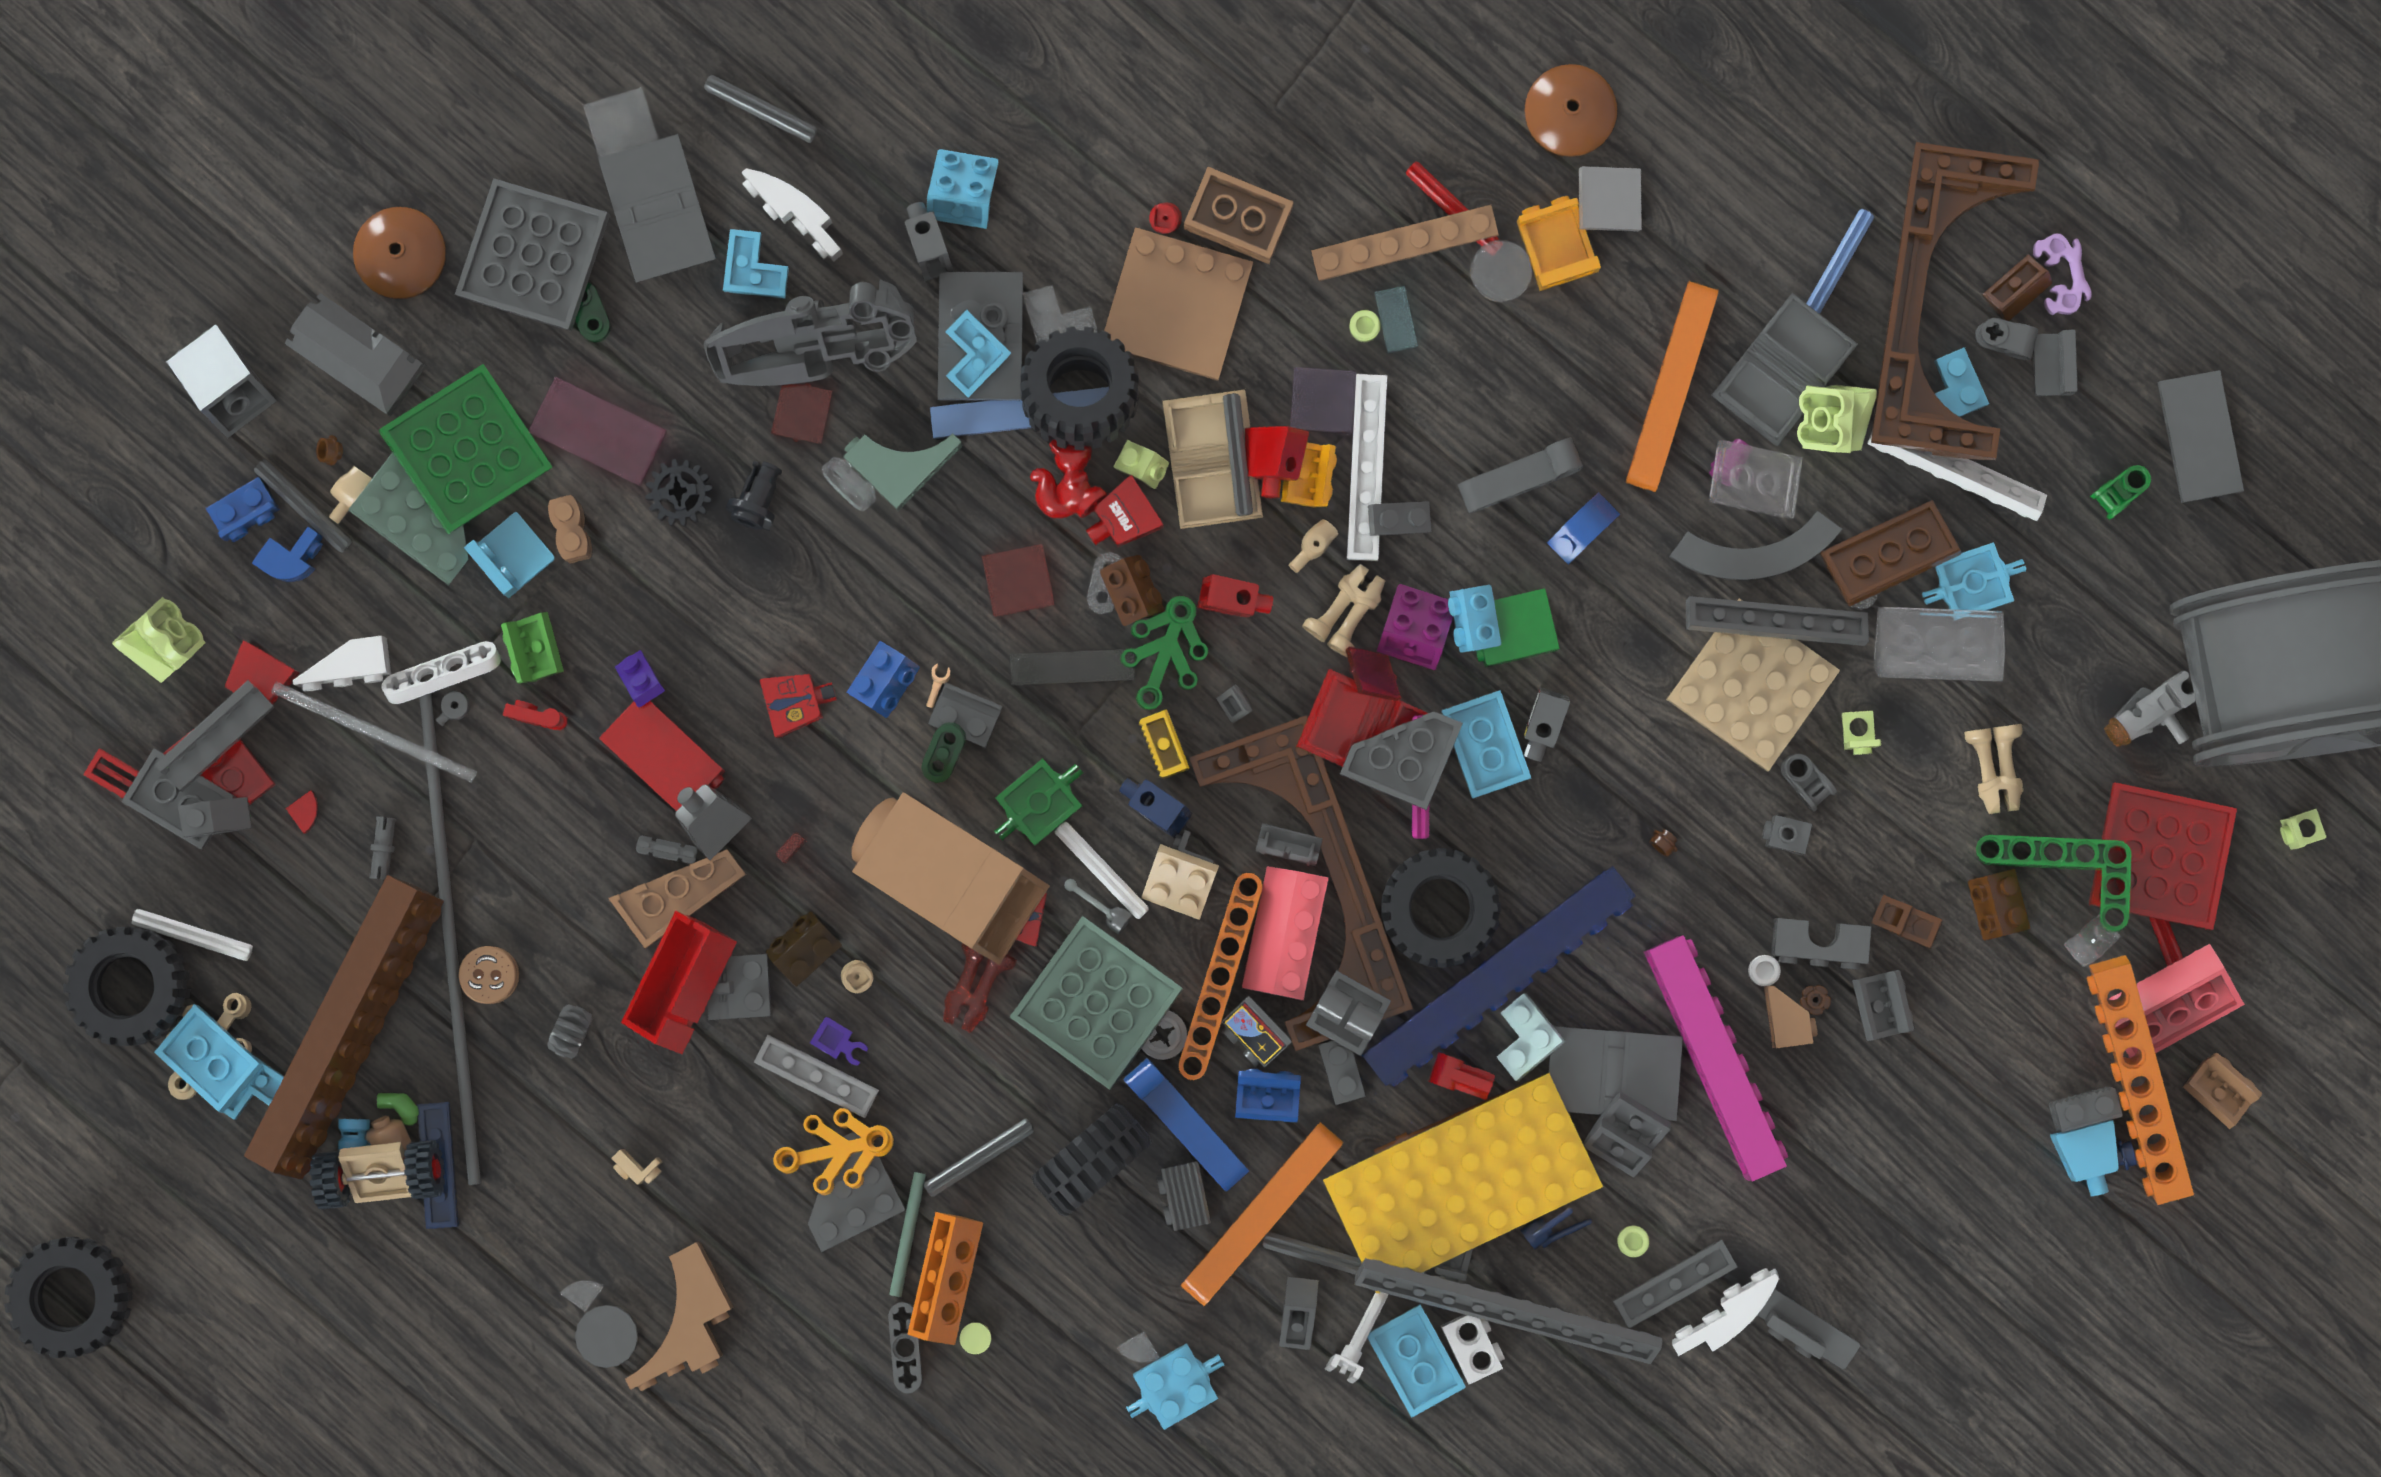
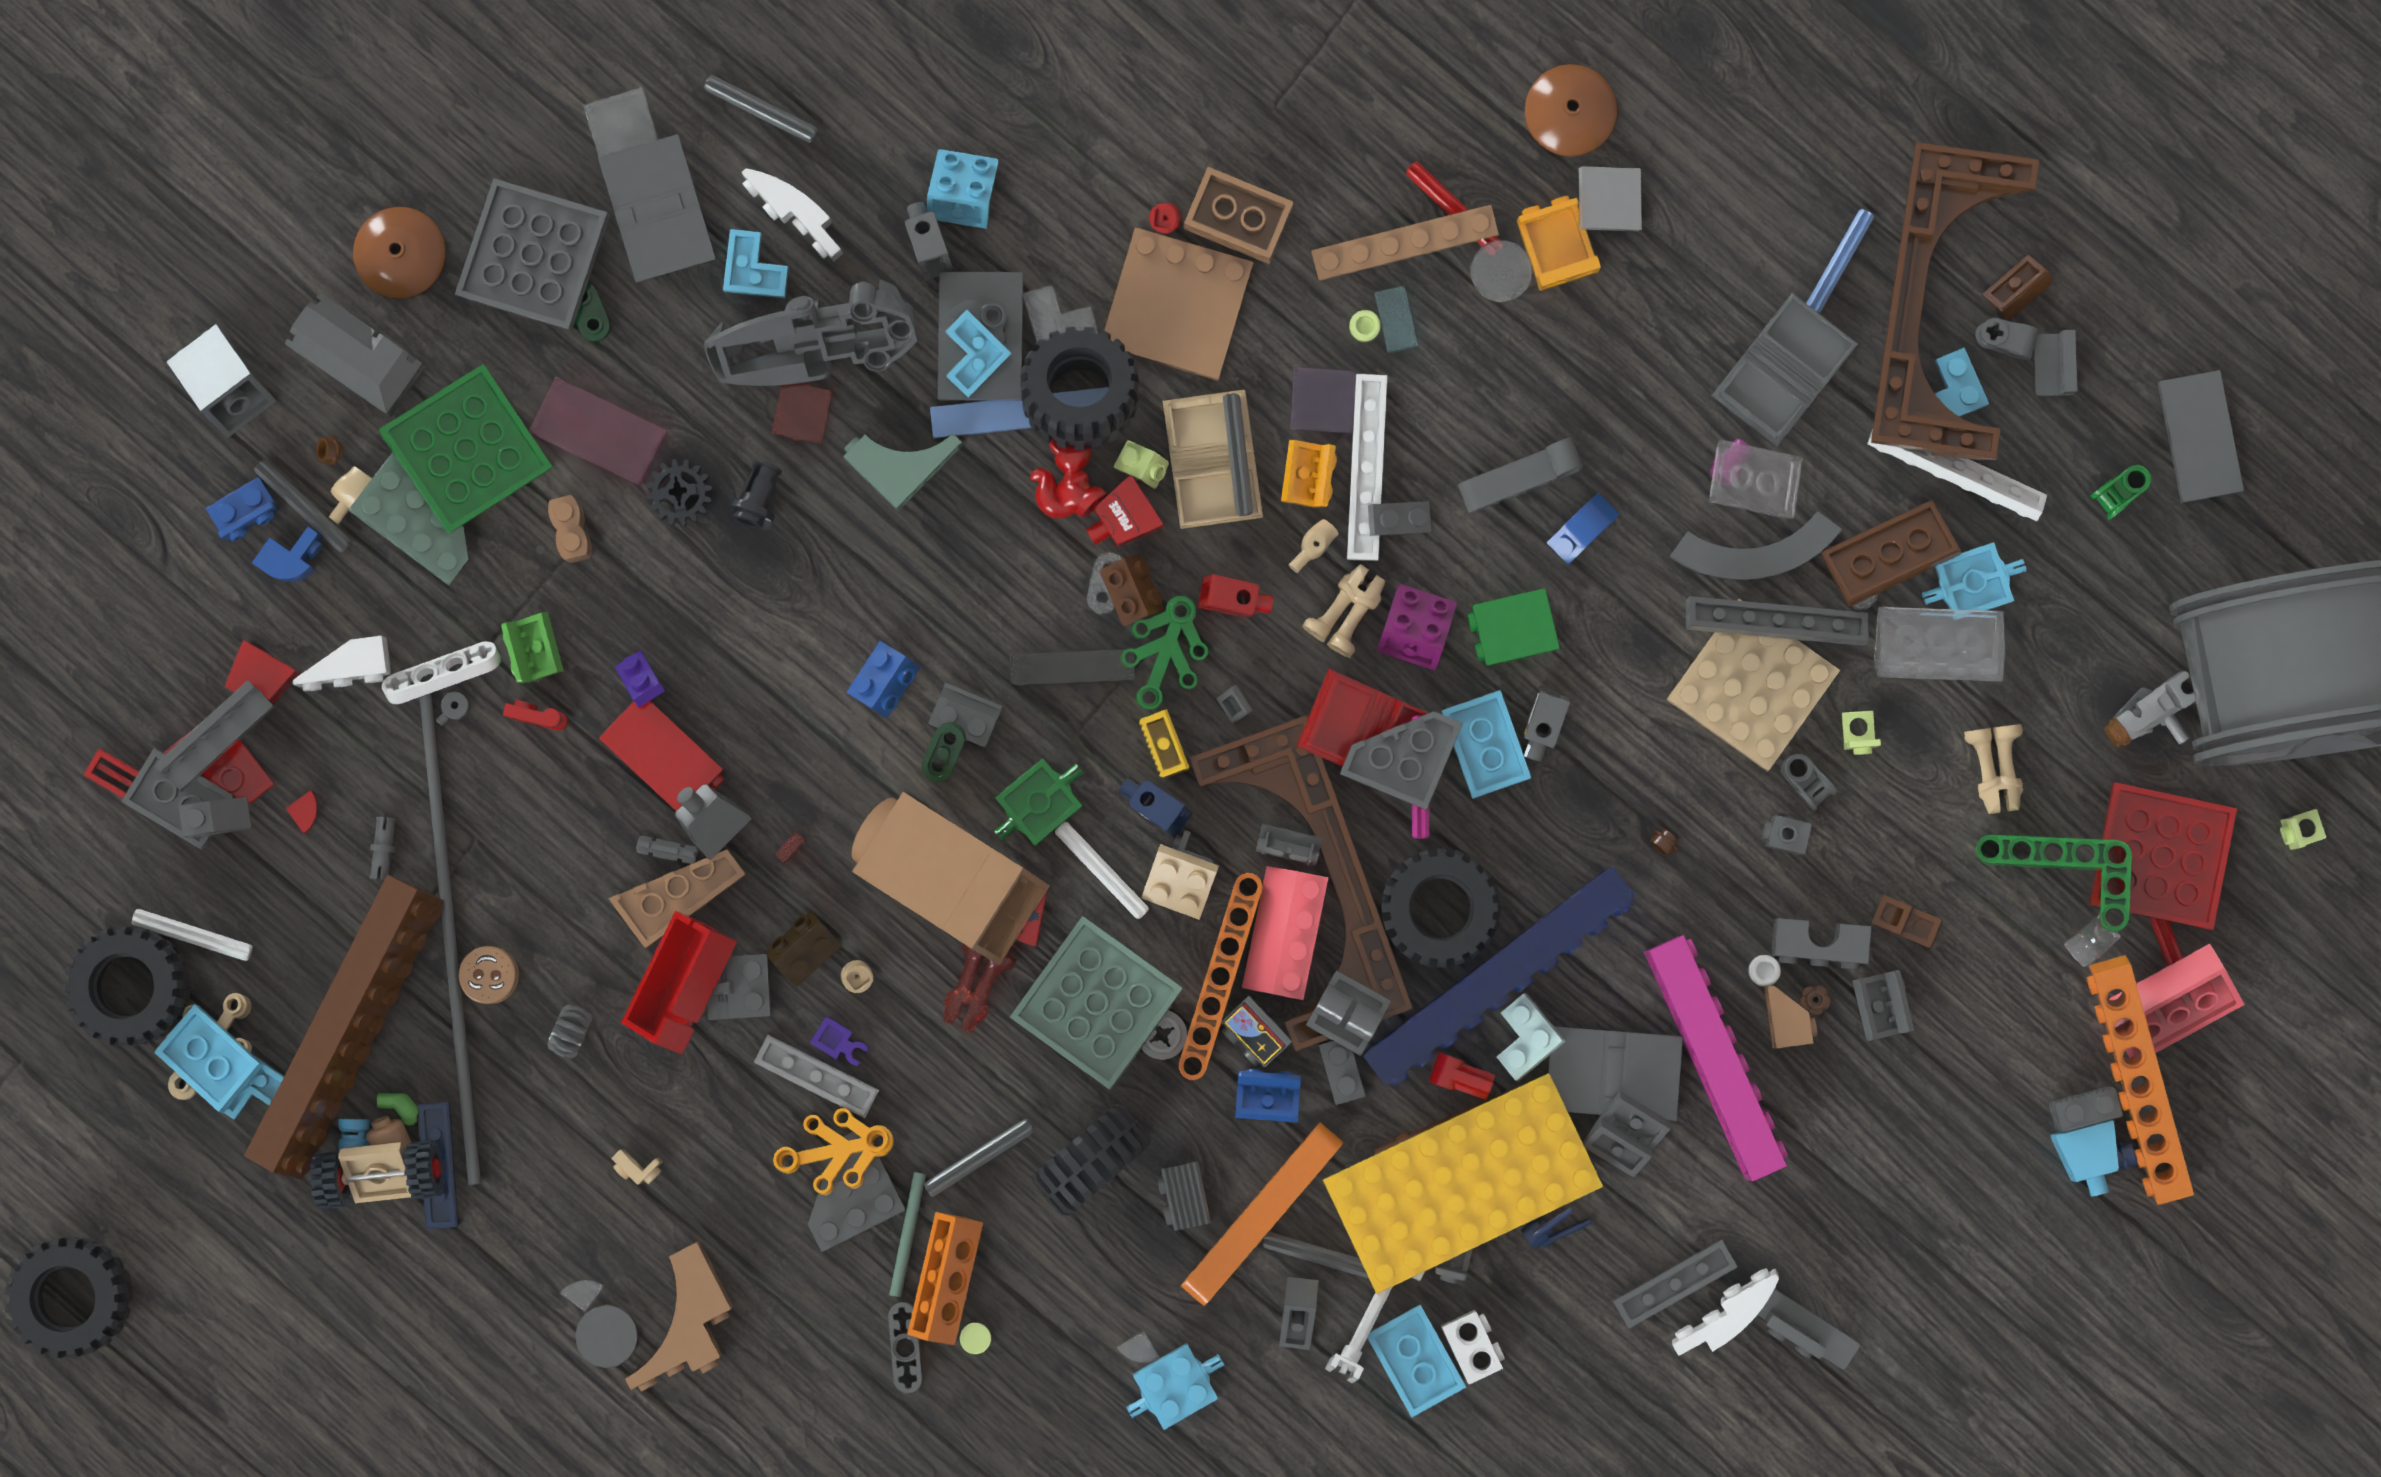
yellowish green piece [112,597,206,683] -> none
clear piece [271,682,477,783] -> none
medium azure bracket [464,512,555,598] -> none
red torso [760,674,837,738] -> none
clear plate [822,457,876,511] -> none
light nougat hand [926,664,950,708] -> none
clear red tile [982,544,1055,617] -> none
hinge [1064,879,1133,935] -> none
blue beam [1123,1058,1249,1192] -> none
red torso [1245,426,1309,498] -> none
clear red piece [1345,646,1401,701] -> none
dark grey plate [1354,1258,1662,1364] -> none
medium azure bracket [1448,585,1501,653] -> none
yellowish green tile [1617,1225,1649,1257] -> none
orange beam [1626,281,1719,492] -> none
yellowish green piece [1797,385,1877,453] -> none
reddish brown bracket [1968,869,2031,940] -> none
lavender helmet [2033,233,2092,315] -> none
medium nougat bracket [2183,1053,2262,1129] -> none

